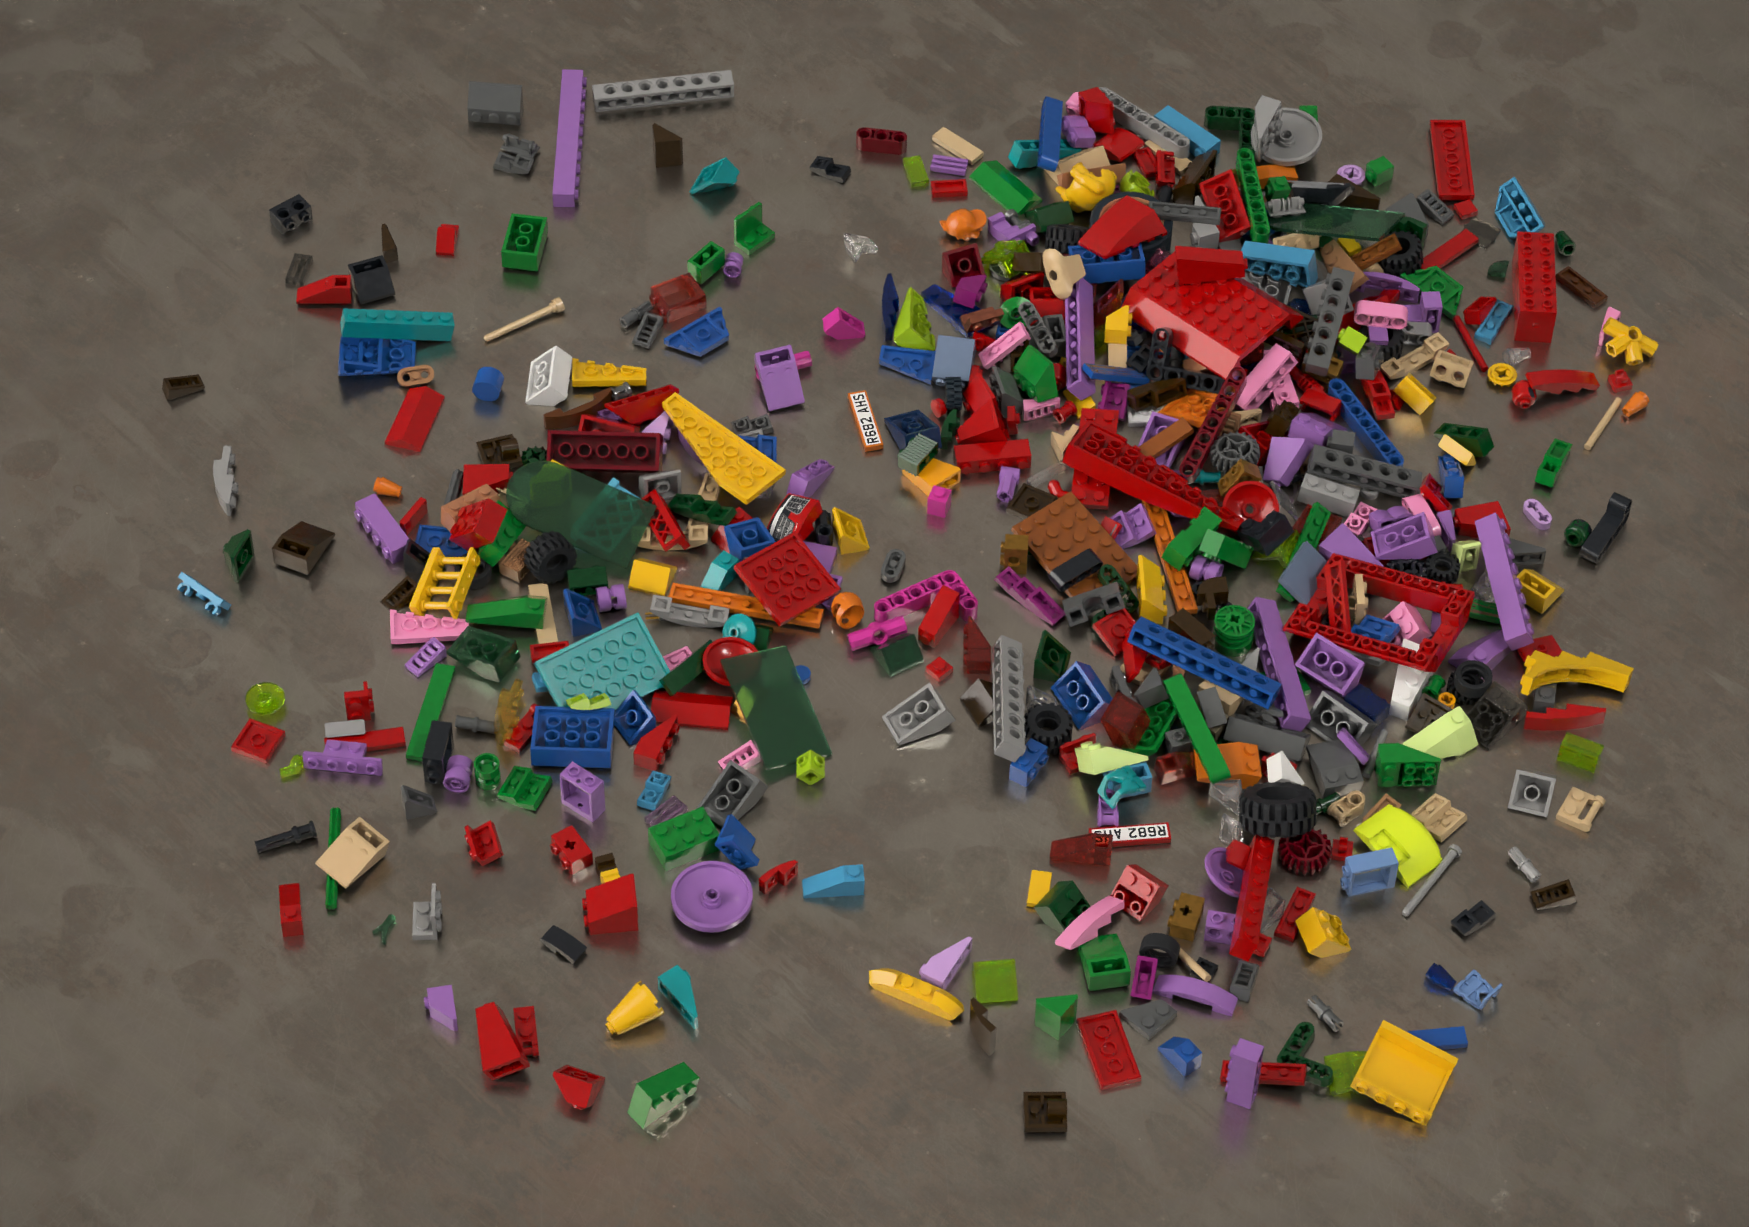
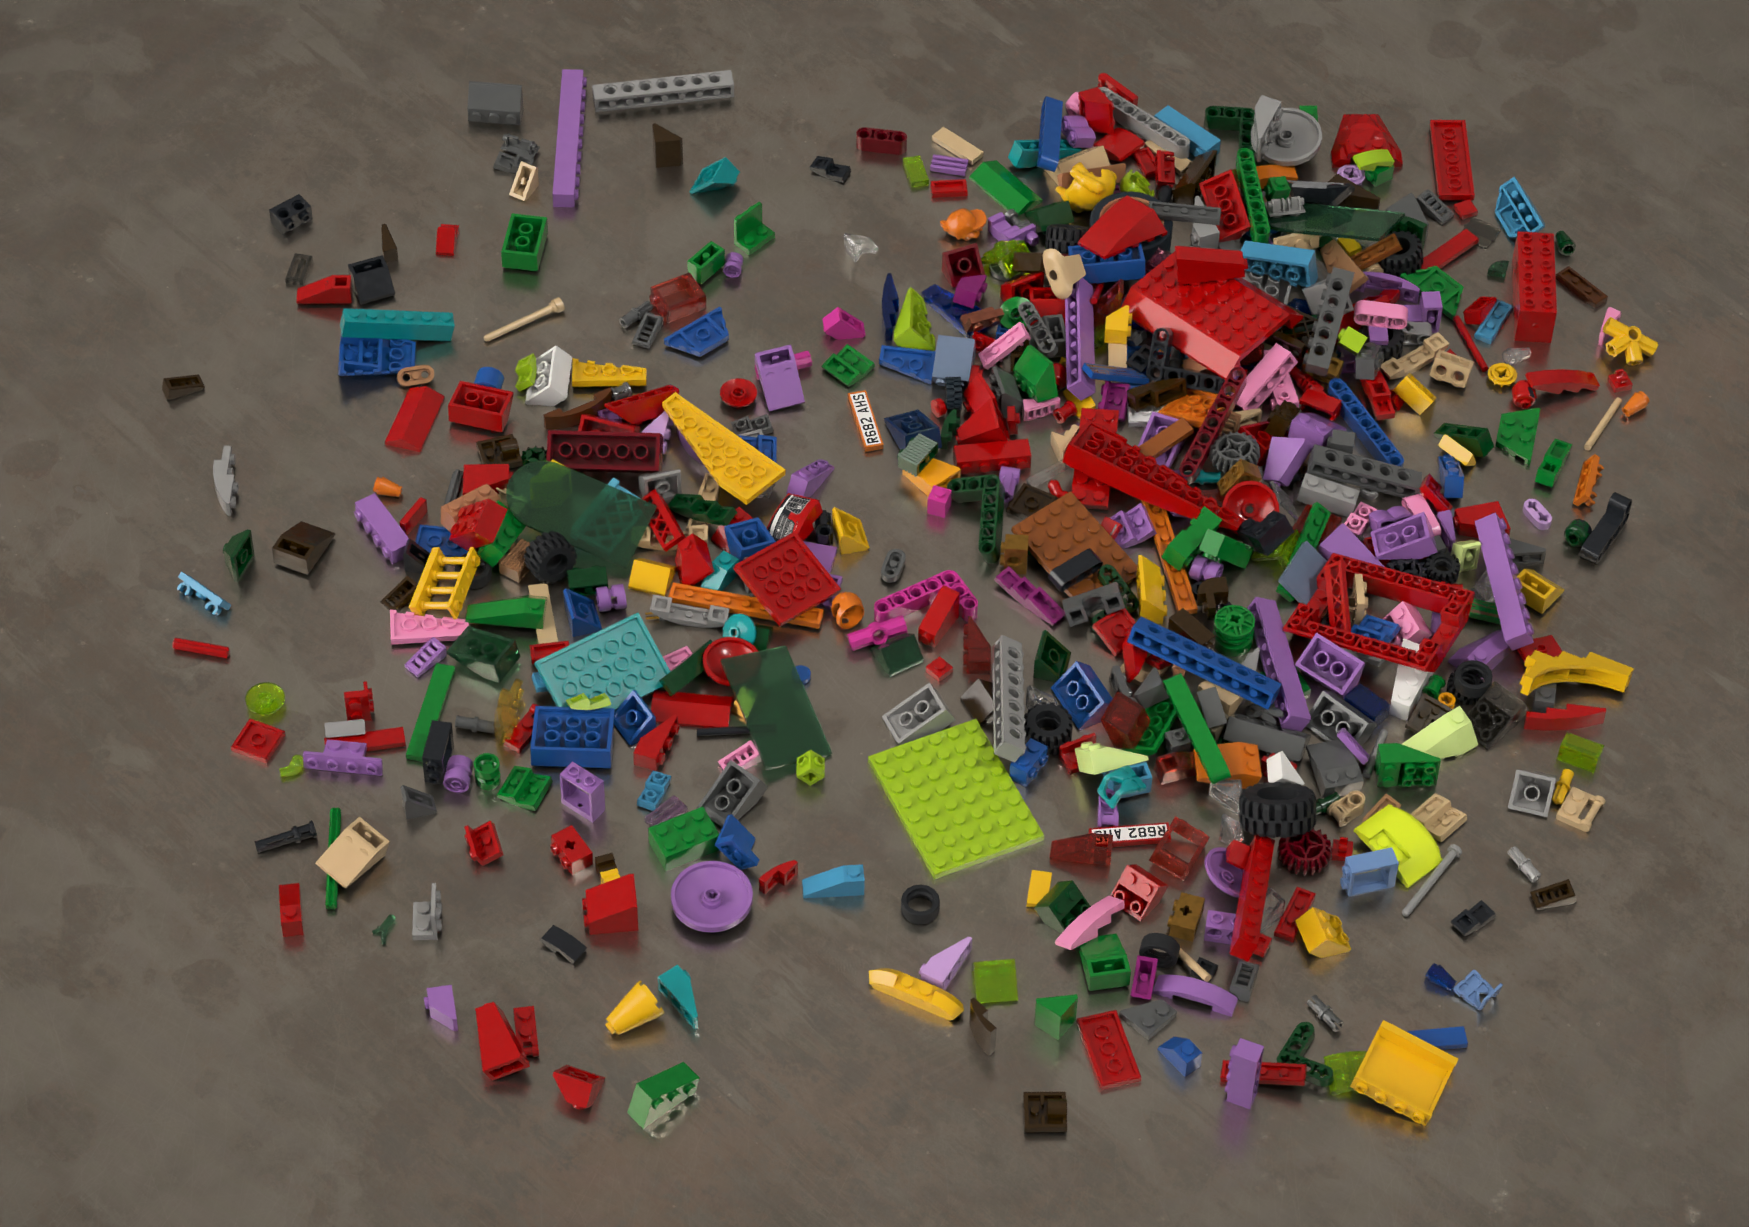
none -> red axle [172,638,230,658]
none -> red slope [448,381,514,432]
none -> tan slope [509,161,539,201]
none -> lime slope [515,354,537,392]
none -> red slope [675,533,714,586]
none -> black bar [697,725,776,736]
none -> red dish [720,378,757,407]
none -> green slope [821,344,875,387]
none -> lime plate [868,719,1044,880]
none -> black tyre [901,884,940,925]
none -> dark green beam [947,474,1005,564]
none -> red bar [1090,282,1105,304]
none -> red plate [1098,73,1138,107]
none -> clear red window [1149,816,1210,881]
none -> red wedge [1330,114,1403,168]
none -> lime slope [1353,149,1395,171]
none -> green wing [1495,408,1541,465]
none -> yellow axle [1552,769,1574,805]
none -> orange plate [1573,454,1604,507]

